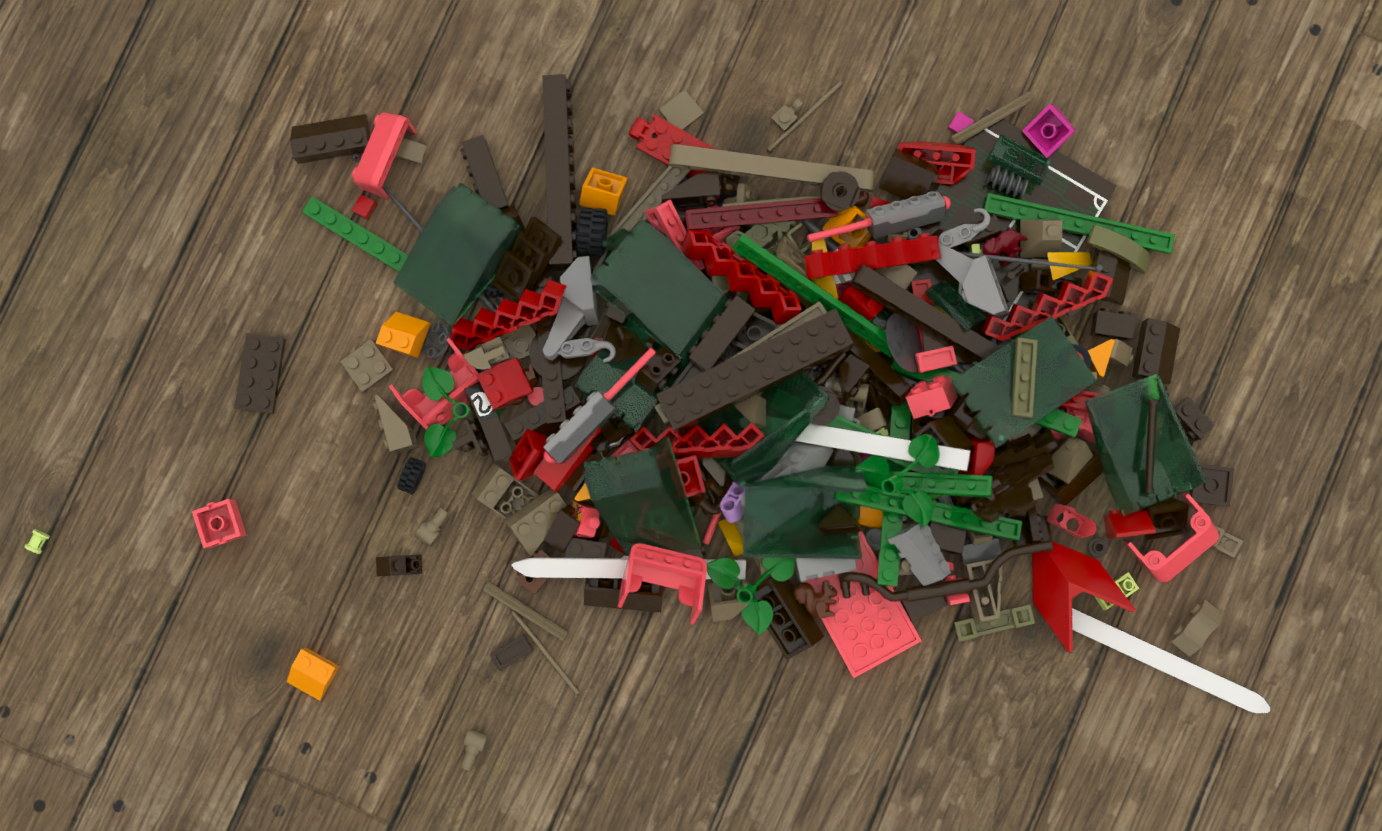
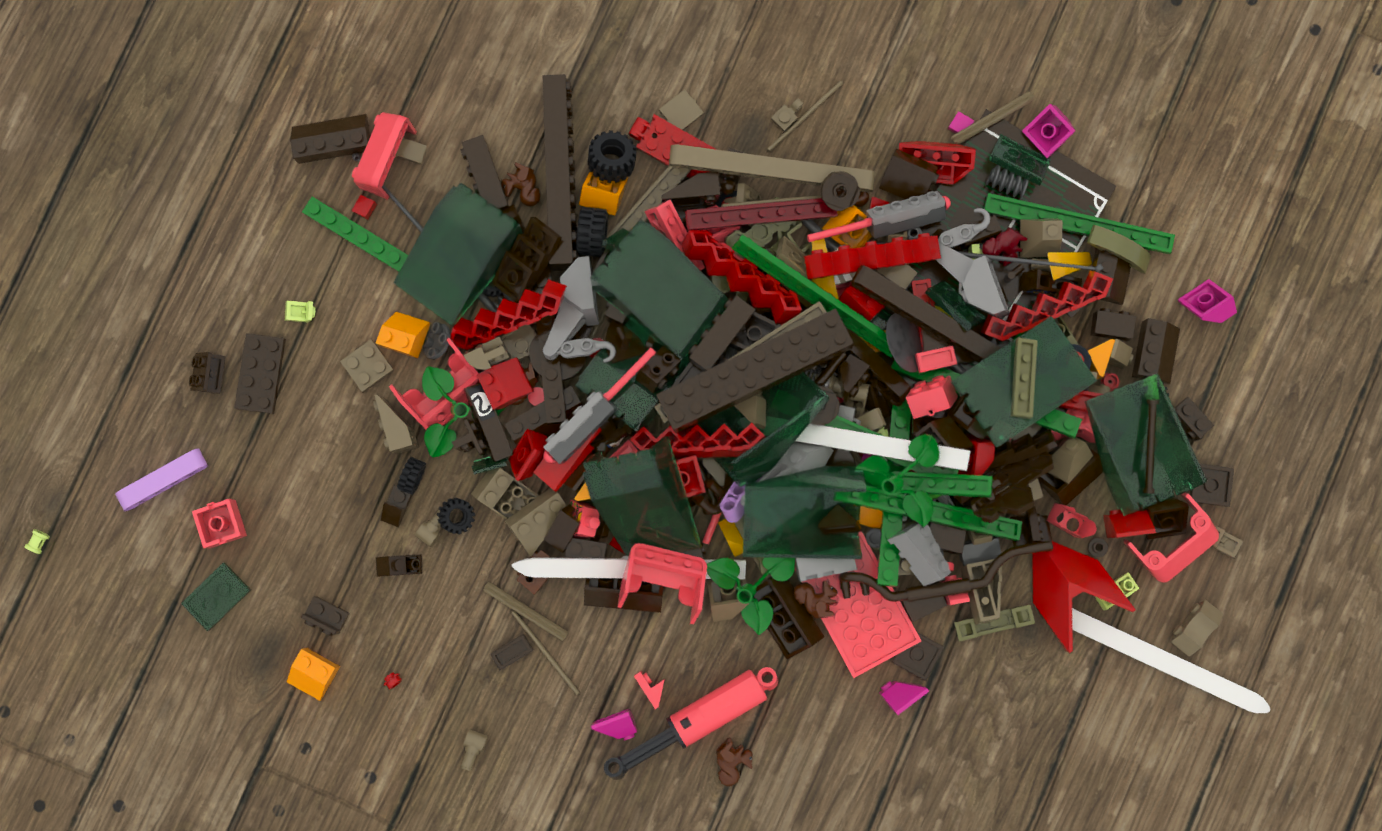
none -> lavender beam [115,448,208,511]
none -> clear green tile [181,563,251,631]
none -> dark brown bracket [189,352,226,394]
none -> yellowish green bracket [285,301,315,323]
none -> dark brown bracket [301,596,350,636]
none -> dark brown slope [381,484,412,527]
none -> red plate [384,672,402,690]
none -> black tyre [437,498,475,534]
none -> clear green piece [471,456,509,475]
none -> reddish brown animal [501,162,541,206]
none -> black tyre [588,130,637,183]
none -> dark pink slope [591,708,638,741]
none -> coral piece [604,667,778,780]
none -> coral slope [634,671,665,709]
none -> reddish brown animal [716,737,753,786]
none -> dark pink slope [879,681,929,715]
none -> dark brown tile [891,632,944,681]
none -> red plate [1100,373,1120,391]
none -> dark pink slope [1178,279,1237,323]

